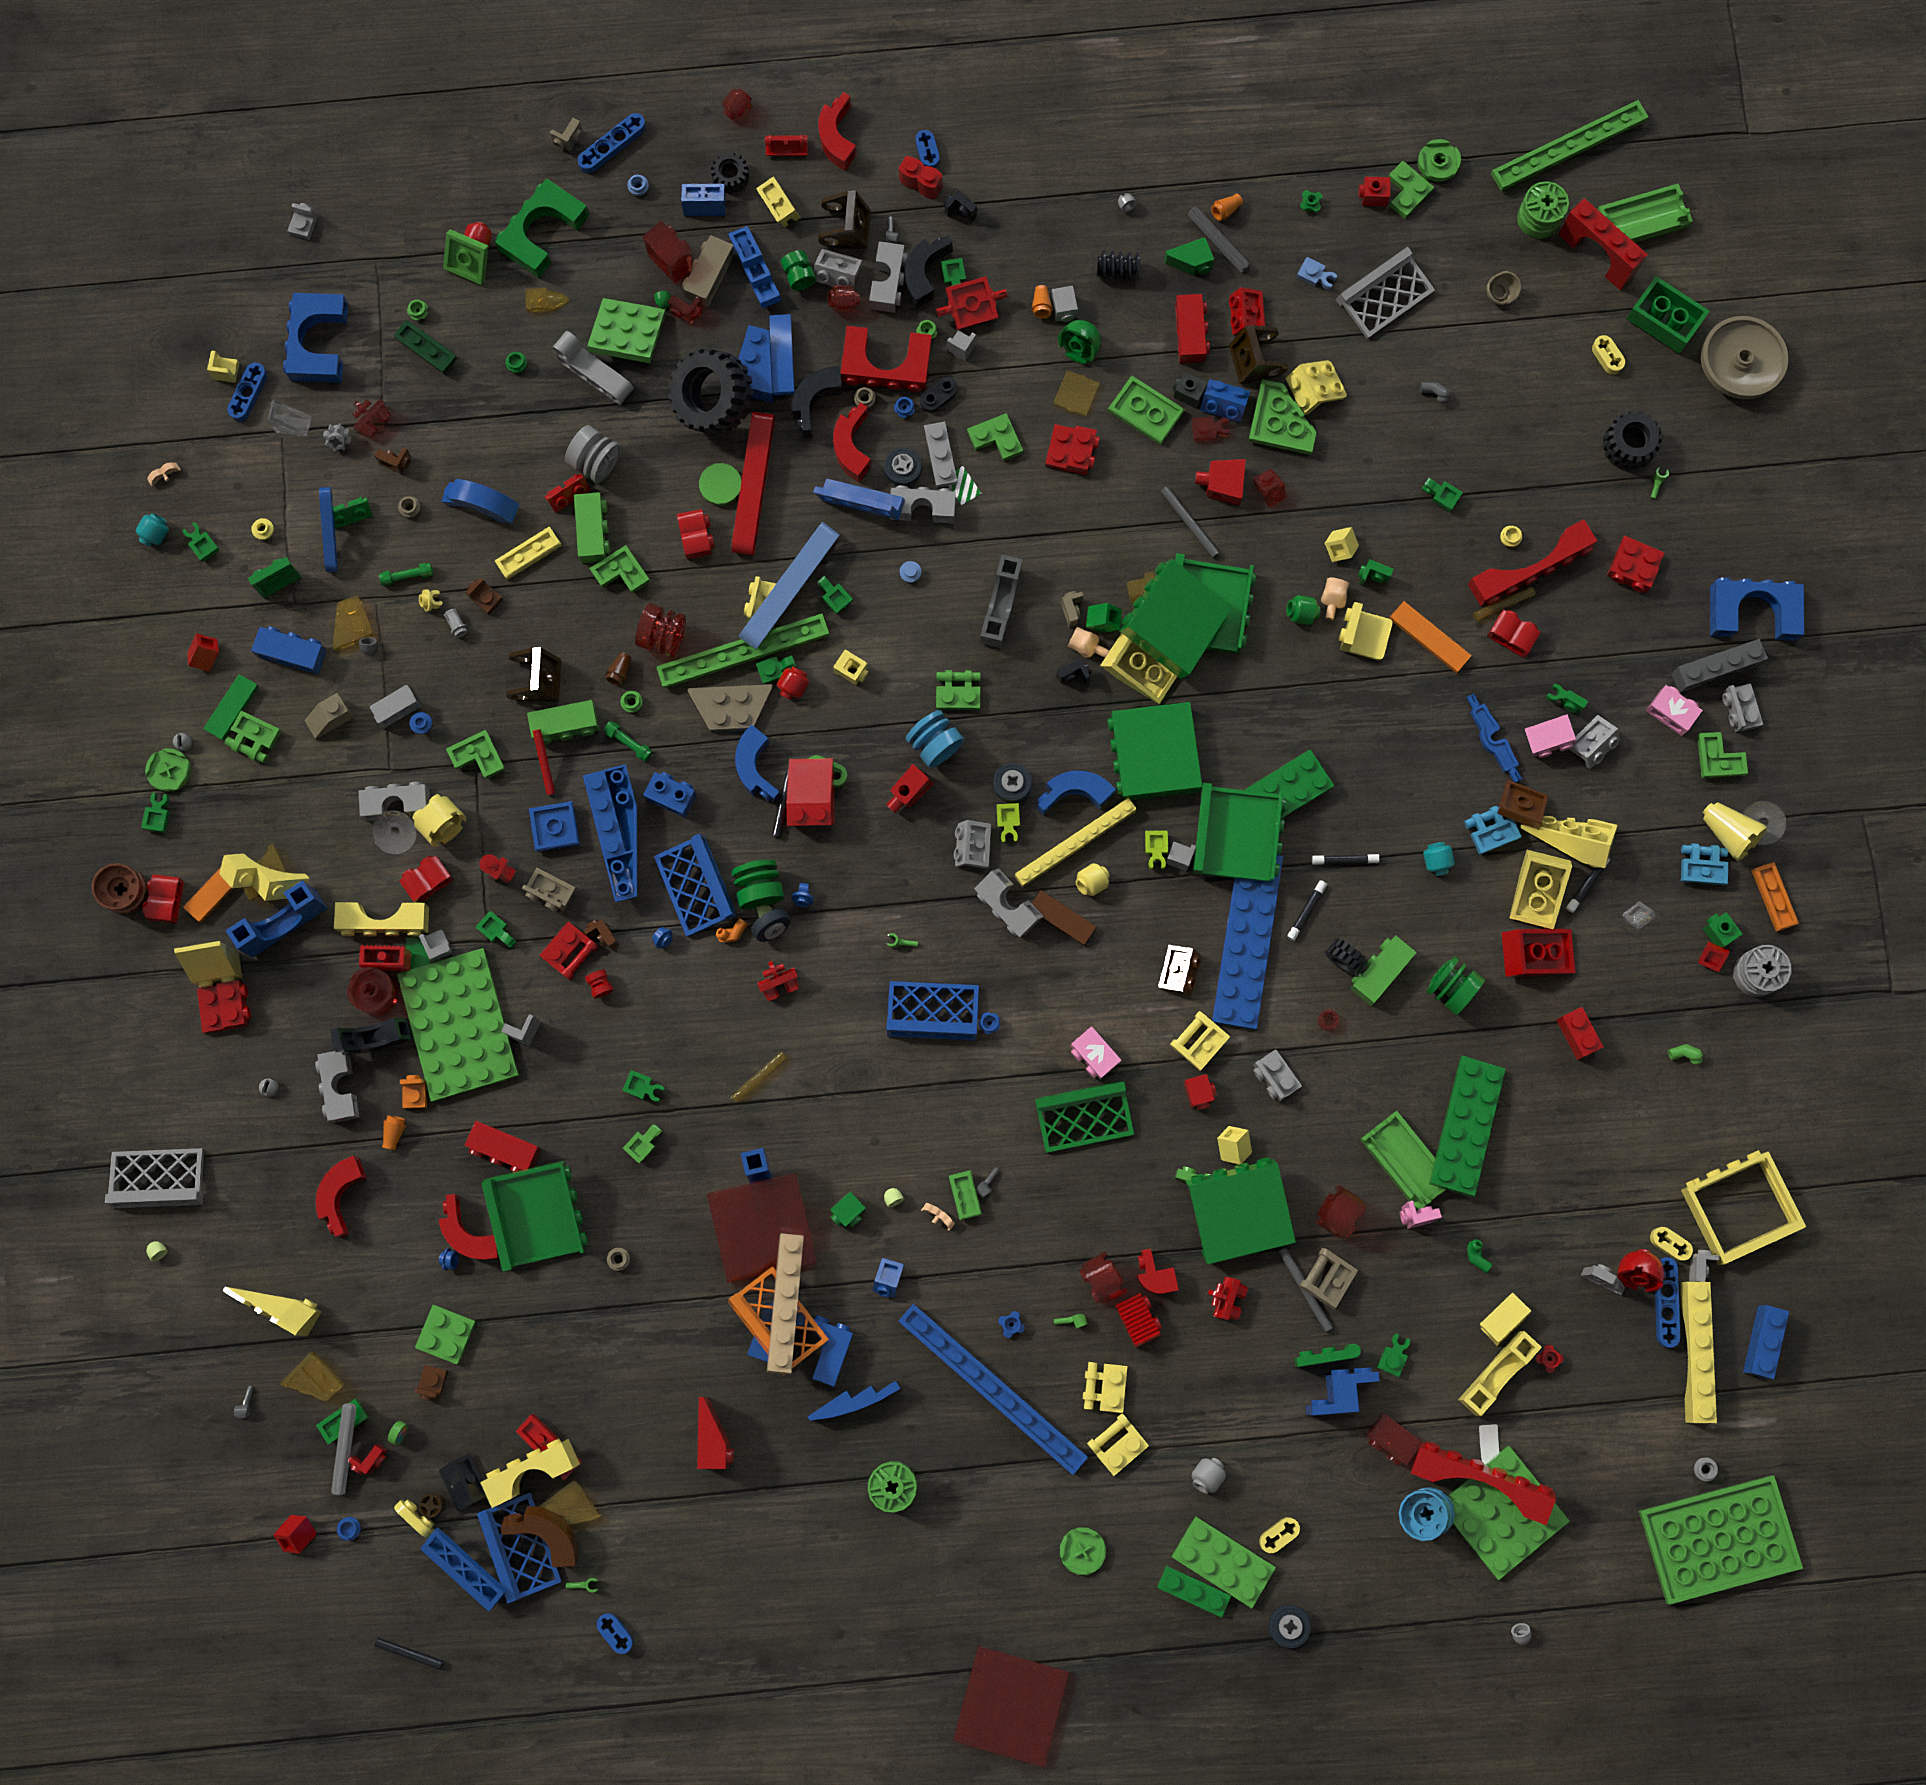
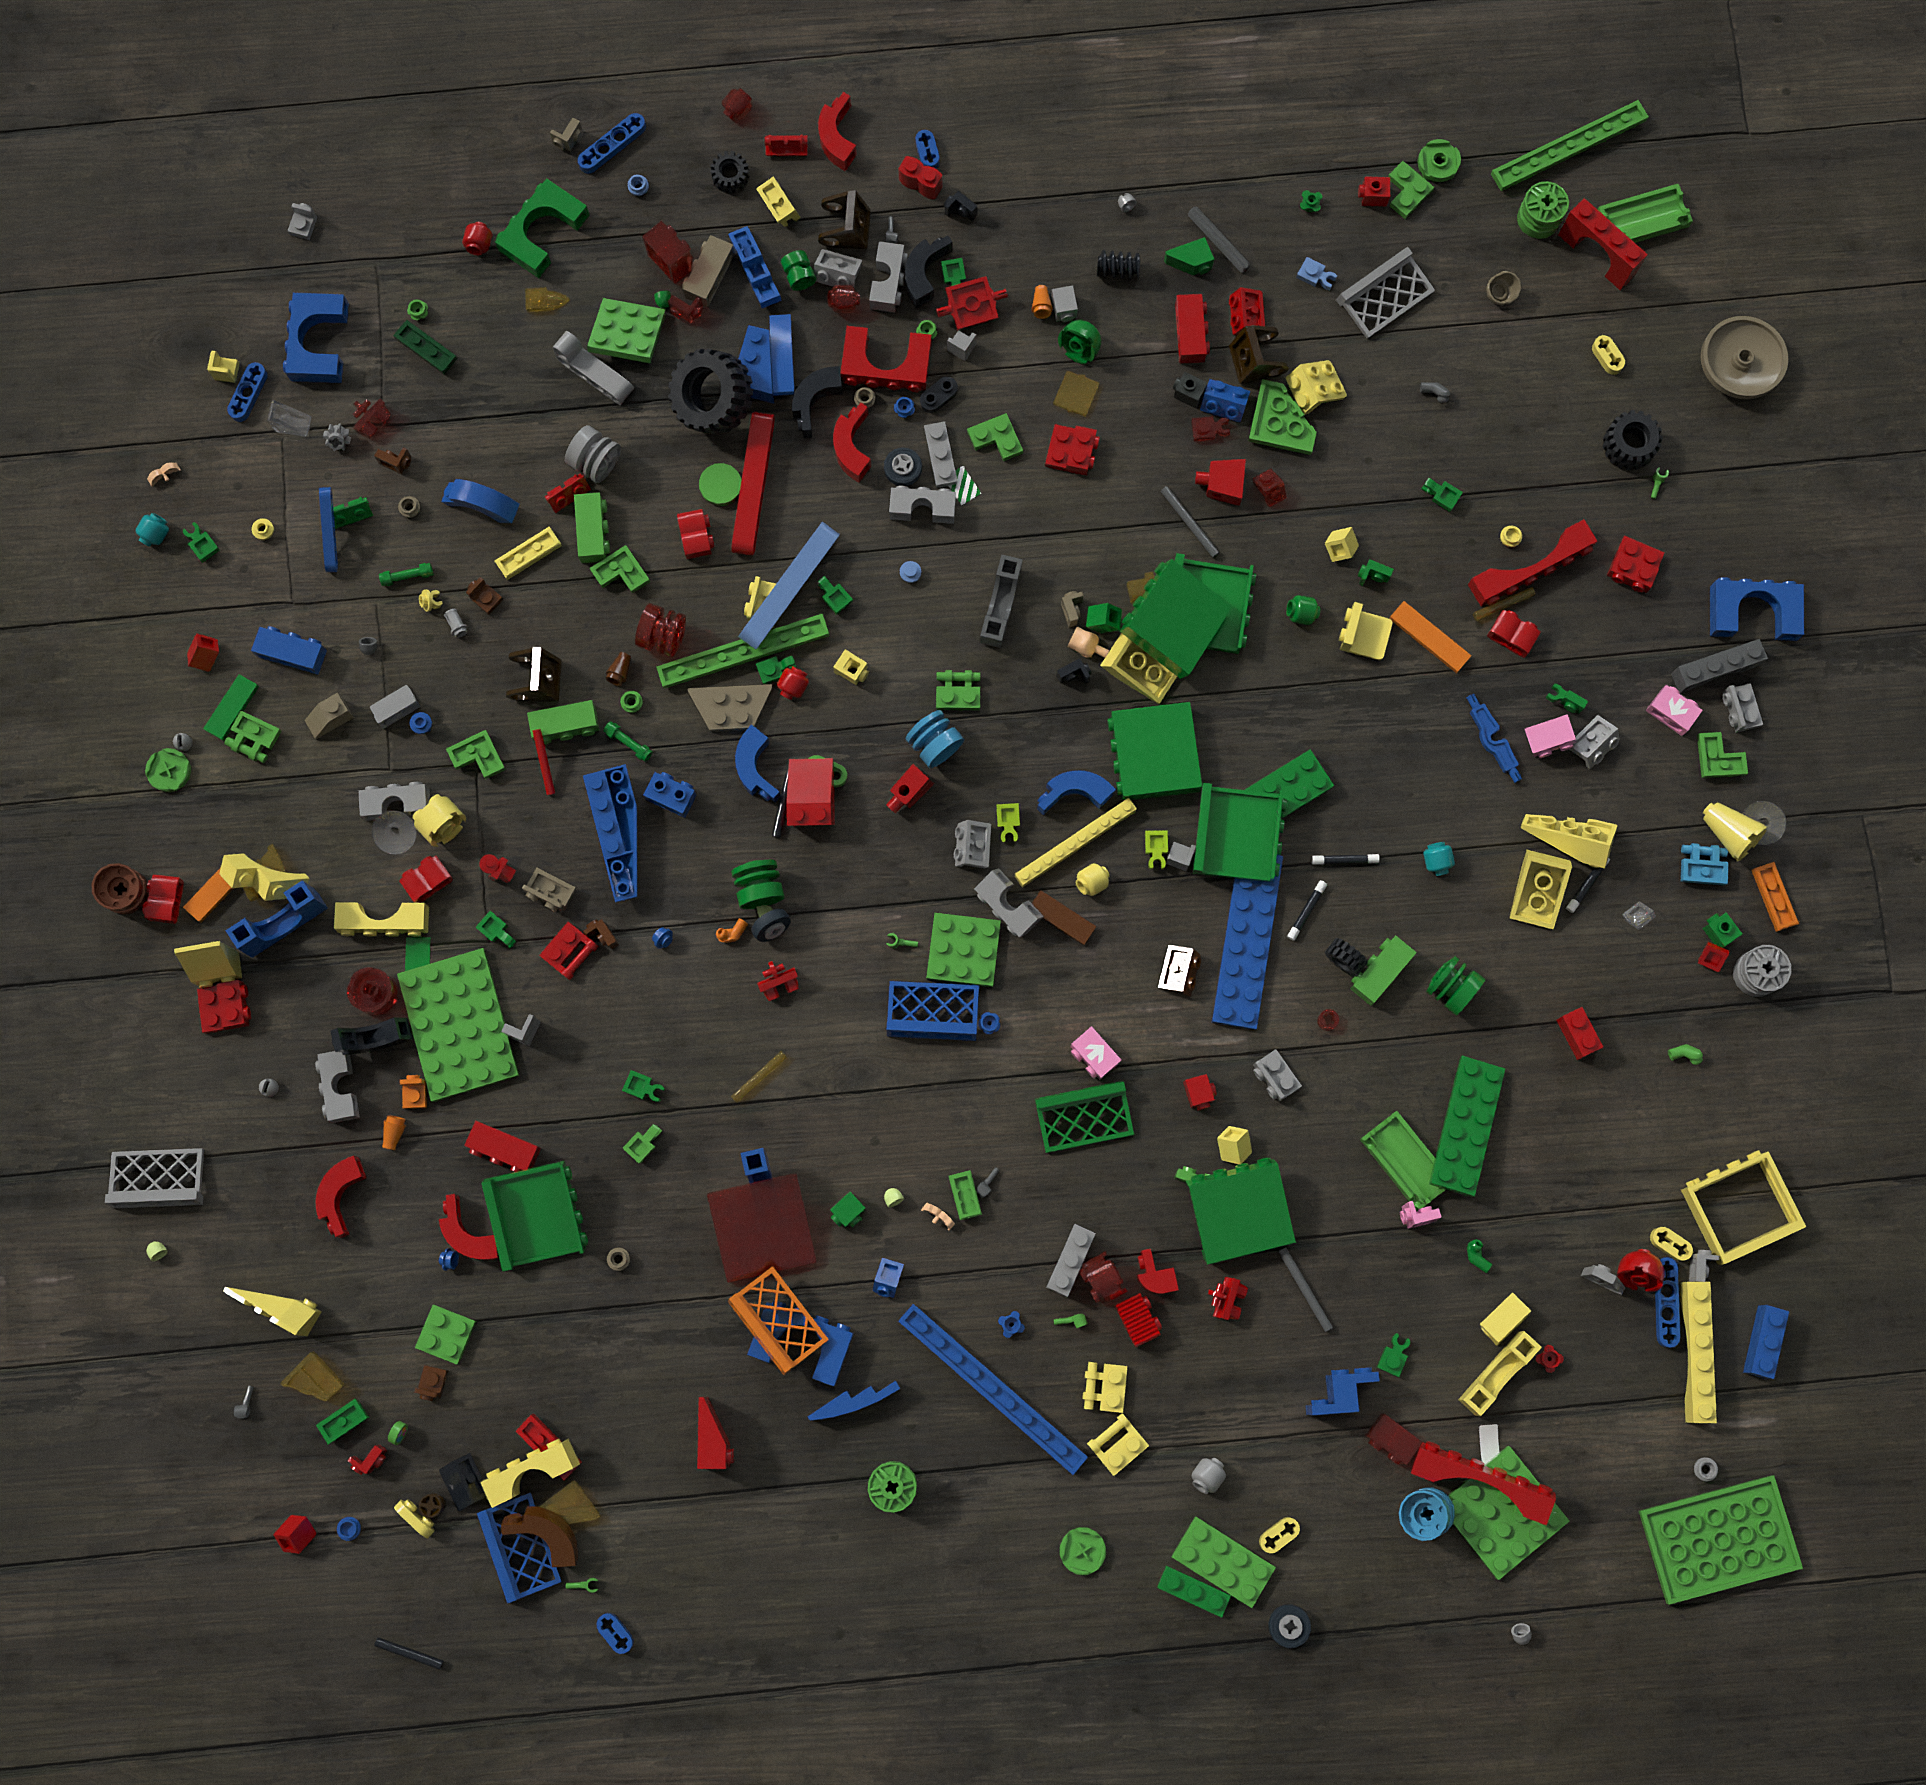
green plate [141,793,170,833] -> none
green plate [248,557,302,598] -> none
light grey axle [331,1403,357,1495] -> none
clear yellow wing [332,595,375,651] -> none
red brick [359,945,411,971] -> none
light grey panel [419,930,453,963] -> none
blue fence [420,1528,507,1611] -> none
bright green plate [443,229,488,285] -> none
green plate [505,352,527,373] -> none
blue plate [529,801,580,853] -> none
red wheel [585,969,614,999] -> none
blue fence [654,834,738,937] -> none
blue hinge [681,184,726,216] -> none
tan plate [767,1233,804,1375] -> none
blue plate [791,883,814,907] -> none
fence [813,478,905,520] -> none
clear red plate [953,1645,1069,1767] -> none
black wheel [993,763,1032,803] -> none
bright green tile [1108,376,1185,445] -> none
light yellow plate [1170,1011,1230,1071] -> none
orange cone [1211,194,1243,221] -> none
green plate [1294,1344,1361,1367] -> none
dark tan plate [1299,1248,1358,1309] -> none
clear red brick [1315,1185,1367,1238] -> none
light nougat piece [1321,578,1349,620] -> none
dark azure plate [1464,806,1521,855] -> none
reddish brown plate [1497,780,1549,830] -> none
red slope [1502,929,1576,977] -> none
green brick [1626,276,1710,354] -> none
none -> bright green plate [926,913,1001,987]
none -> light grey arch [1046,1224,1096,1298]

